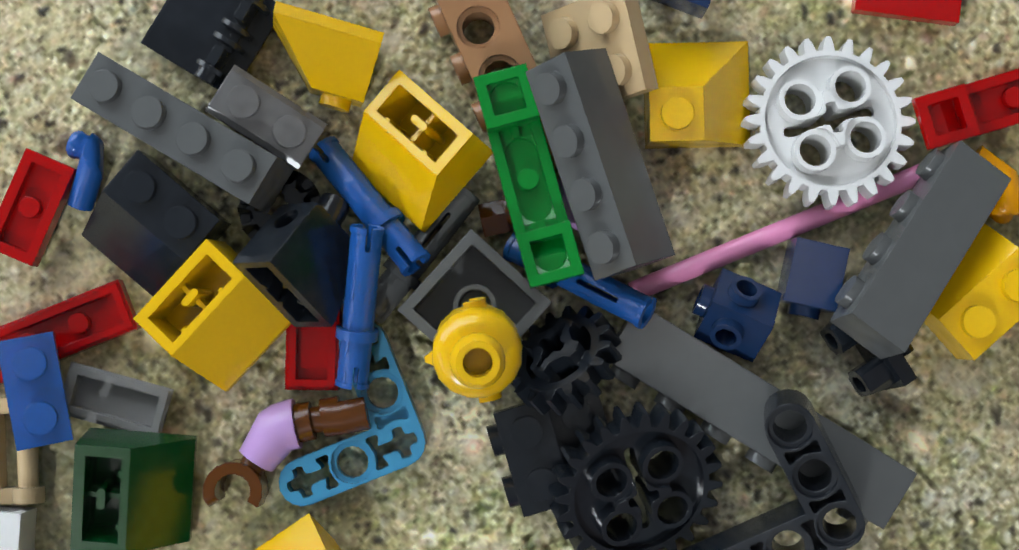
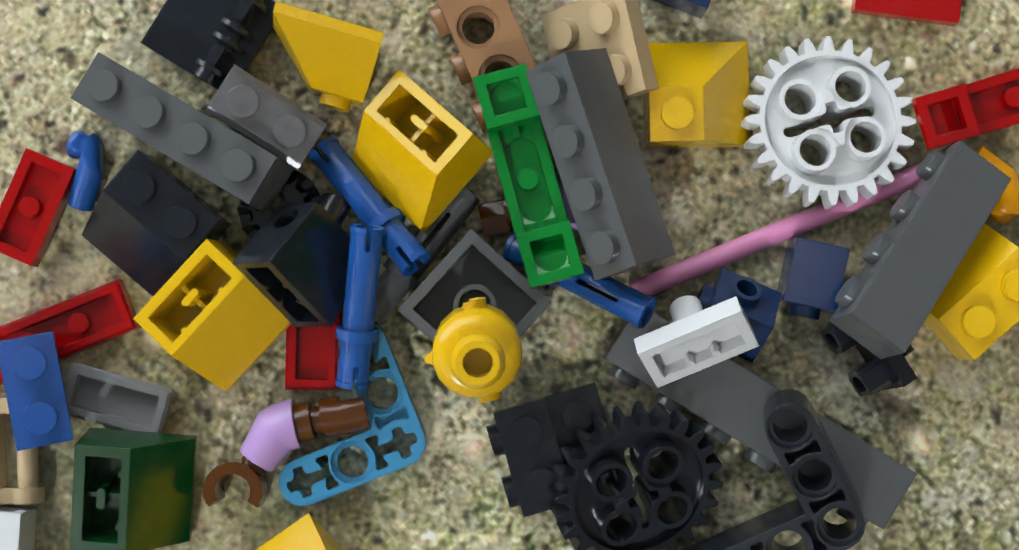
black gear [511,305,622,416] -> none
none -> white tile [634,295,759,388]

